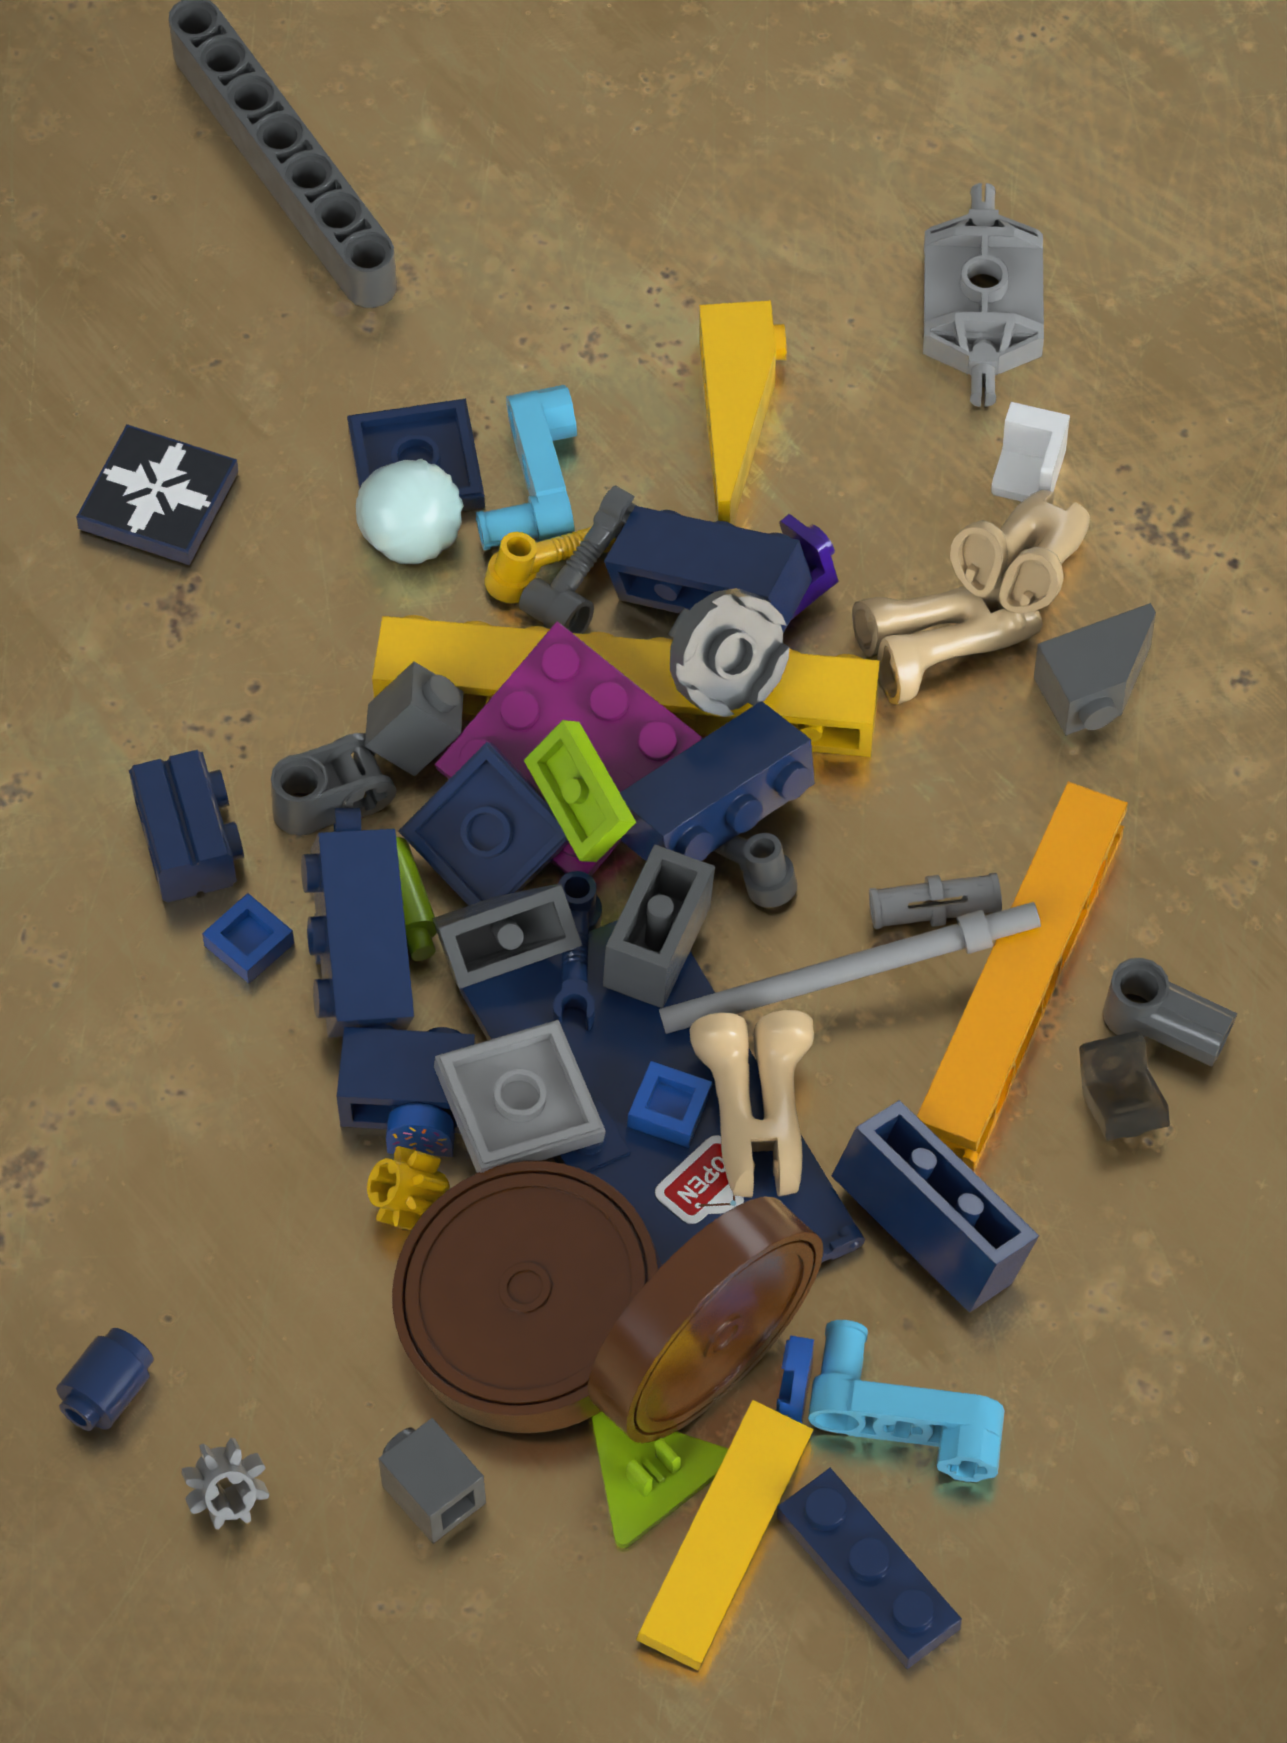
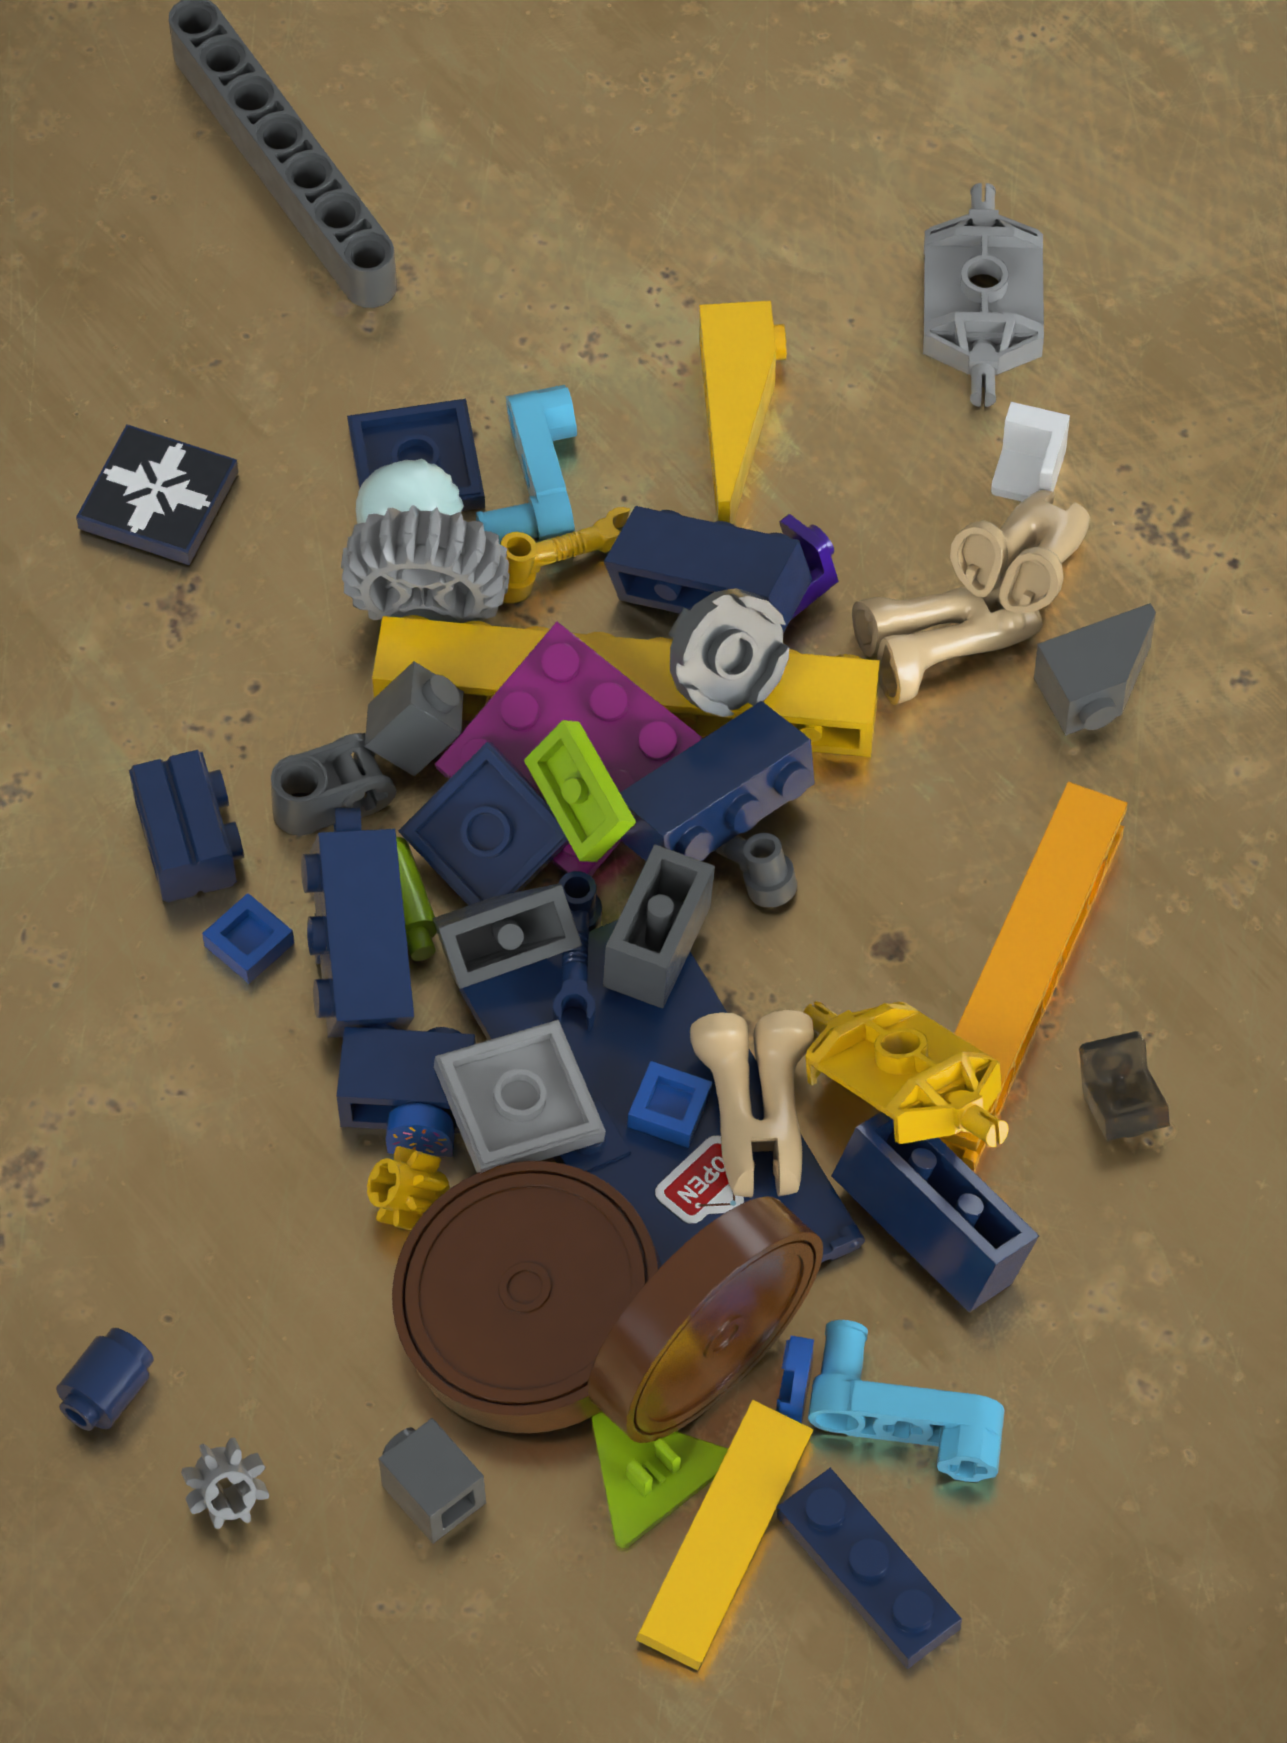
dark grey brick [519,485,637,634] -> none
light grey bar [659,902,1041,1034] -> none
light grey pin [869,873,1002,929] -> none
dark grey piece [1103,958,1237,1067] -> none
none -> light grey gear [341,505,510,623]
none -> yellow plate [803,1001,1009,1147]

